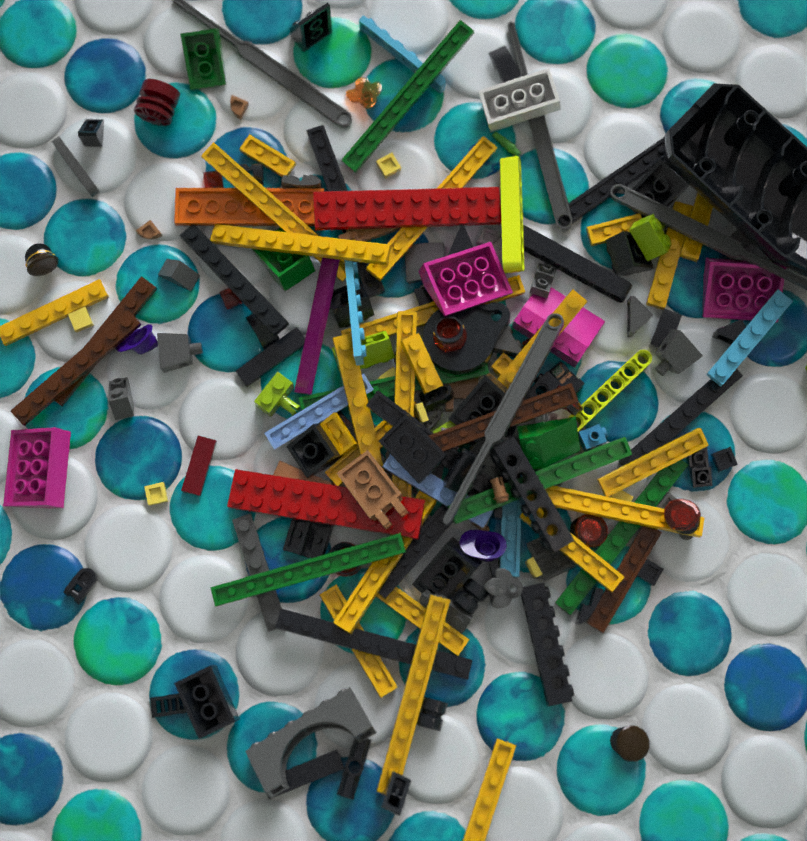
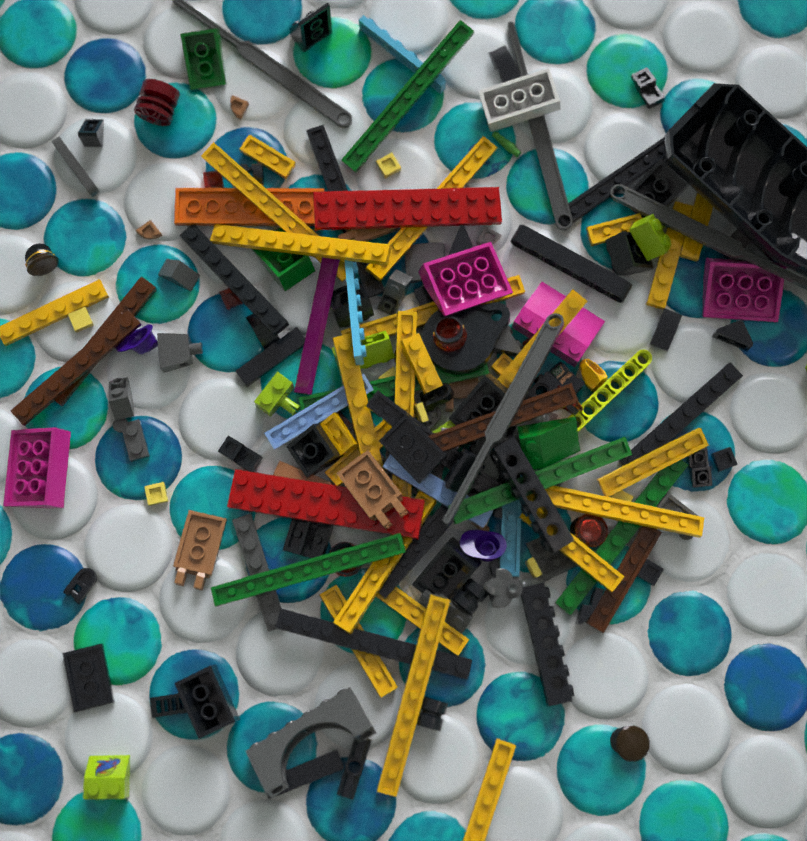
dark red tile [181,436,217,496] -> none
dark grey slope [281,174,322,188] -> none
clear orange plate [346,77,382,108] -> none
black slope [379,771,411,816] -> none
medium nougat pin [490,477,509,504] -> none
neon yellow beam [500,156,524,273] -> none
dark grey slope [529,263,557,298] -> none
dark azure brick [578,424,608,452] -> none
dark grey slope [627,296,653,337] -> none
dark grey torso [655,329,703,376] -> none
clear red piece [664,499,701,534] -> none
medium azure plate [706,289,793,387] -> none
none -> black tile [63,643,115,712]
none -> lime slope [83,755,130,800]
none -> dark grey hinge [113,418,150,462]
none -> medium nougat tile [173,510,227,591]
none -> black slope [218,435,263,472]
none -> dark grey slope [377,269,413,315]
none -> yellow rock [579,358,608,392]
none -> black slope [631,67,665,109]

